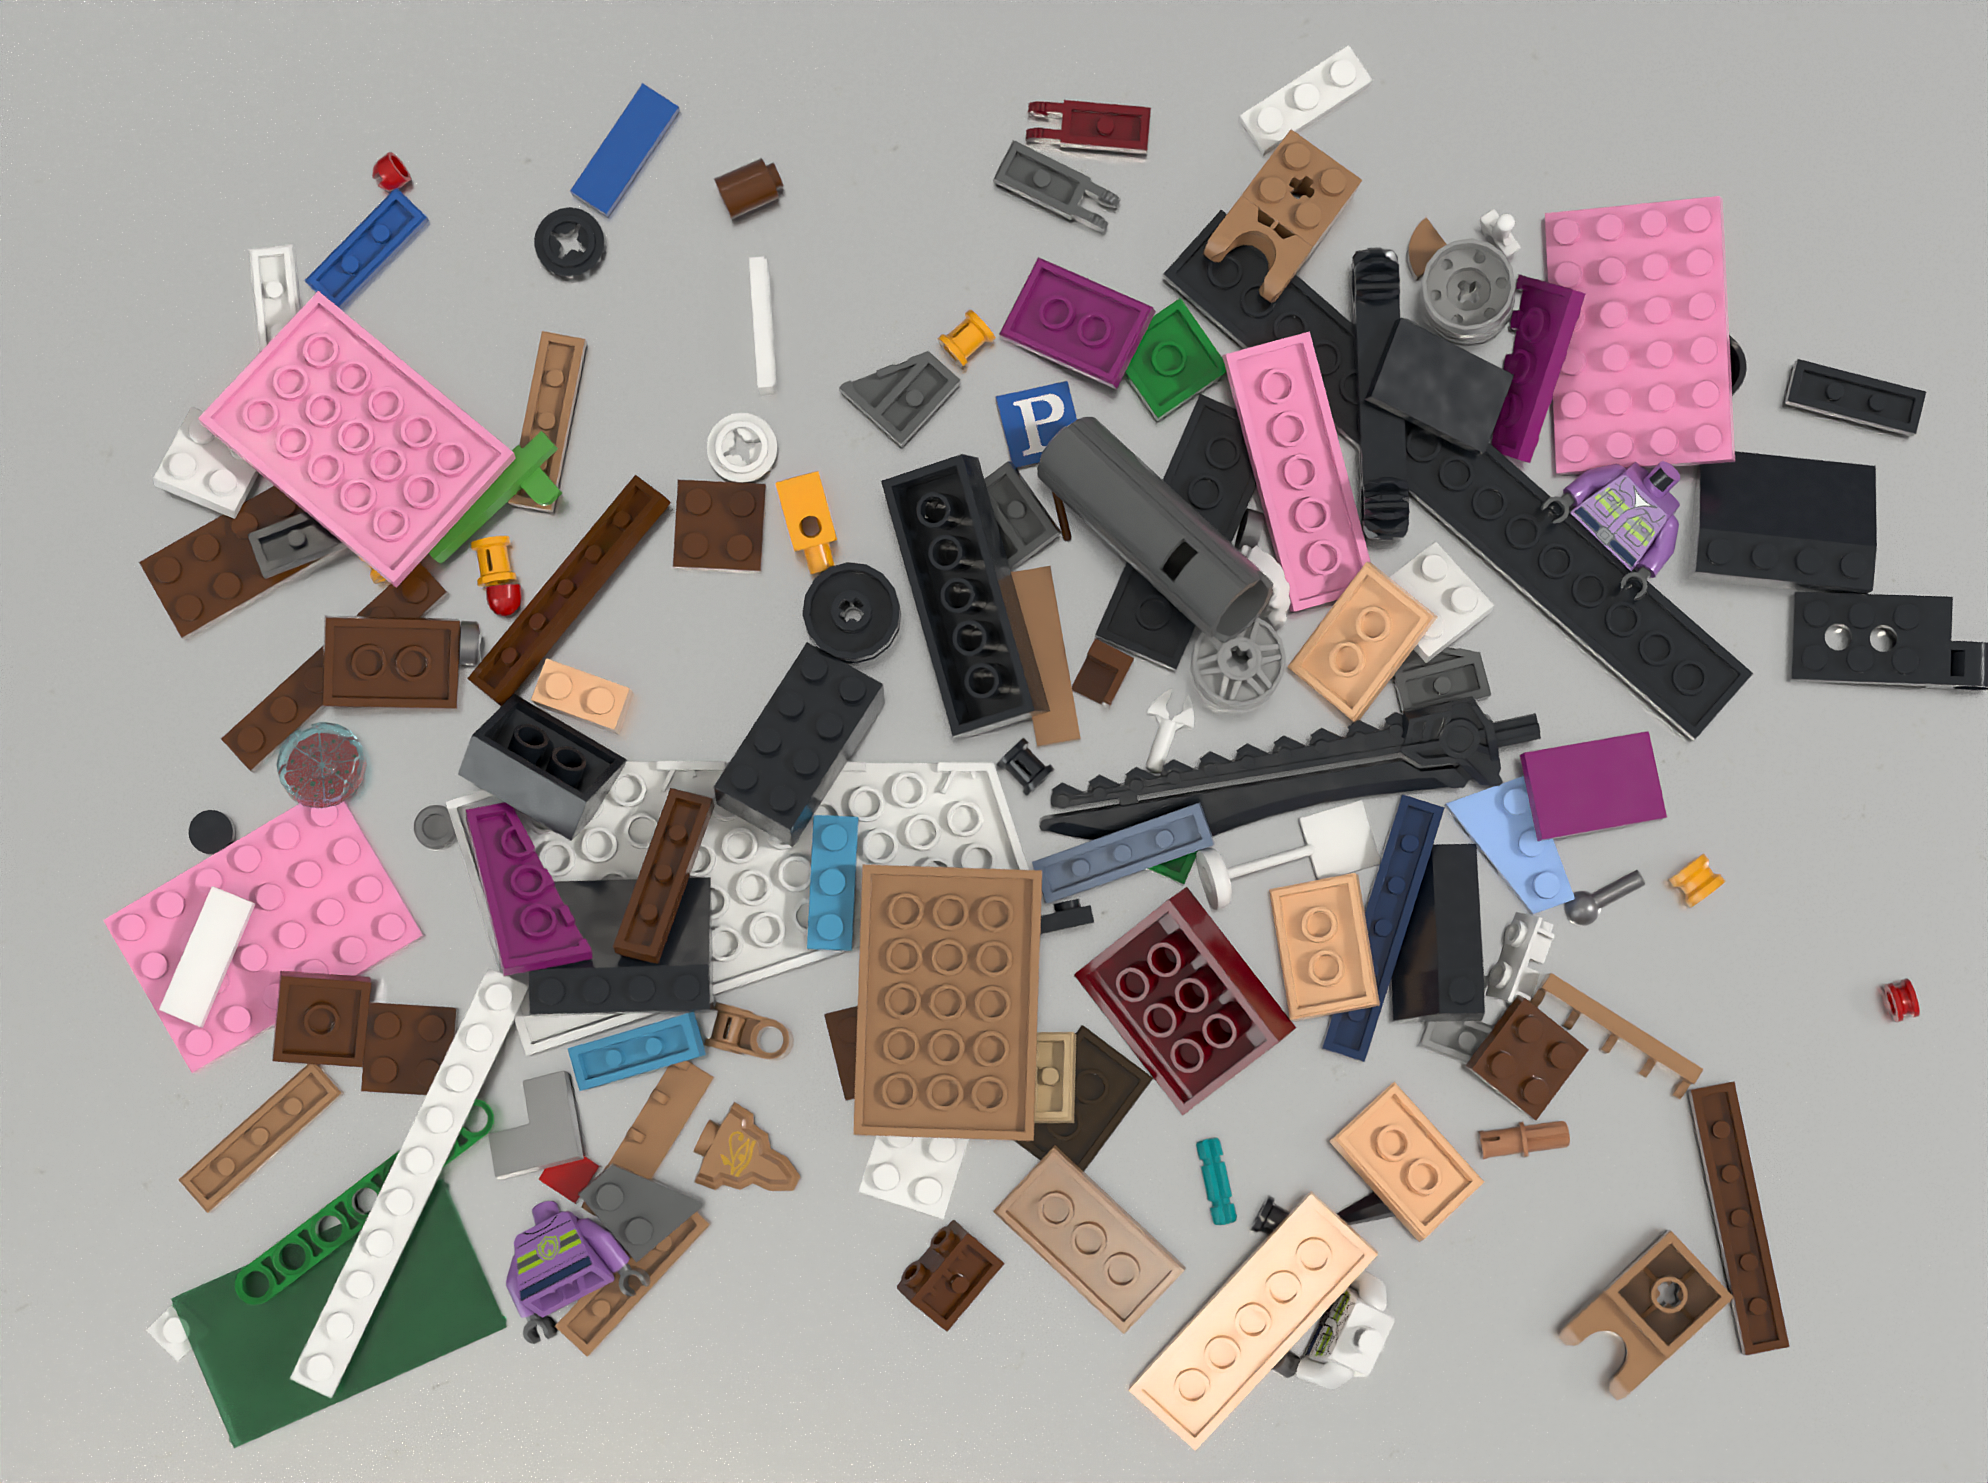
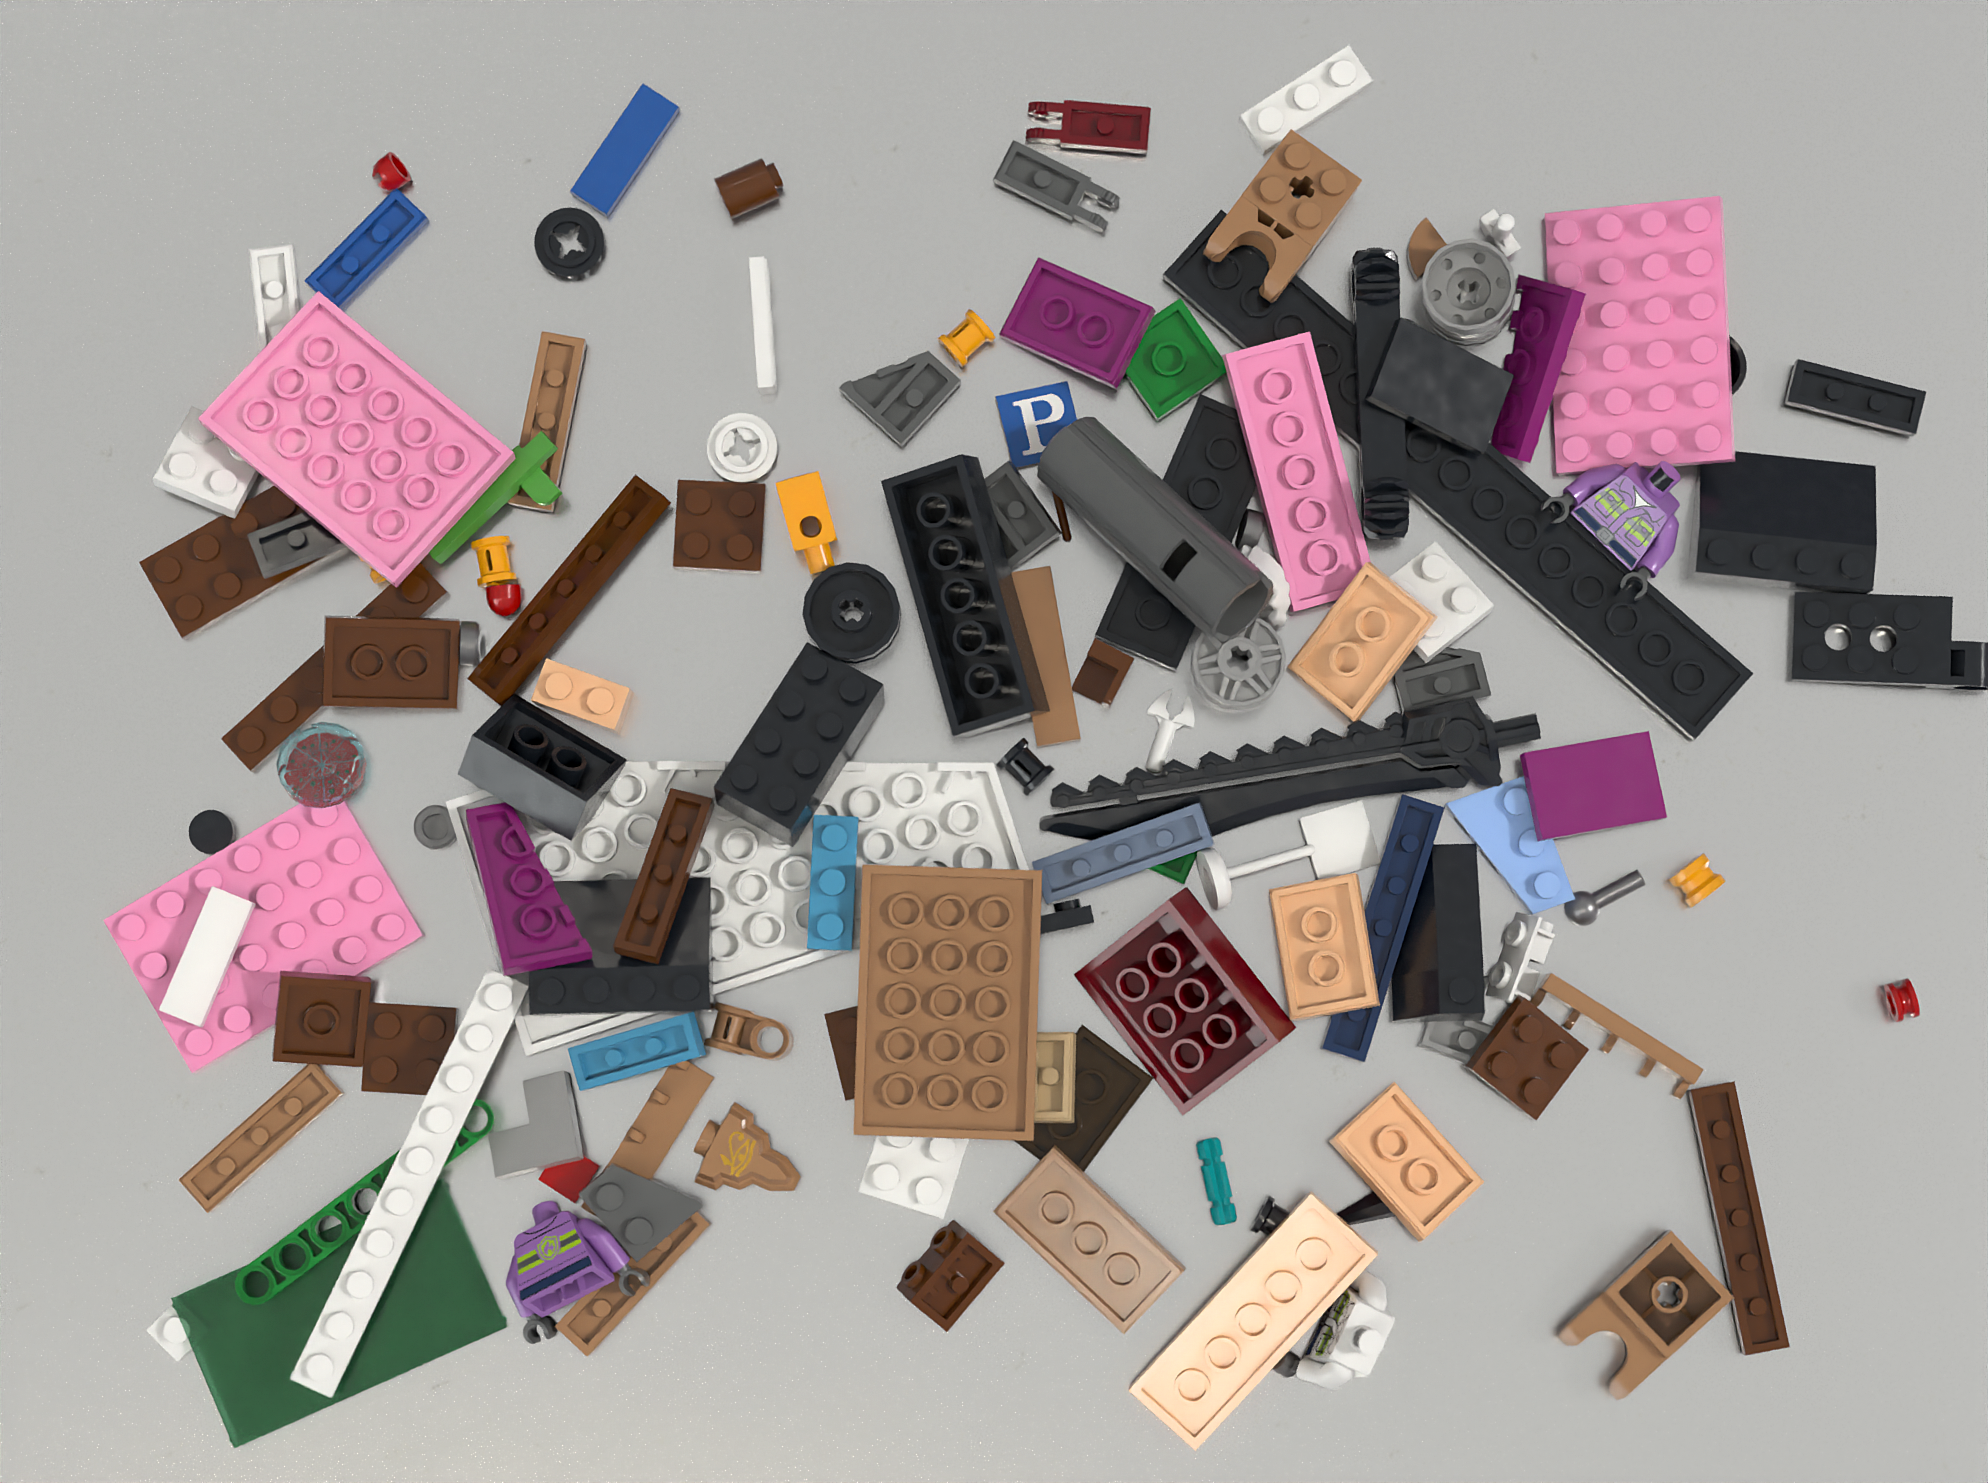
nougat axle [1479,1121,1570,1160] -> none

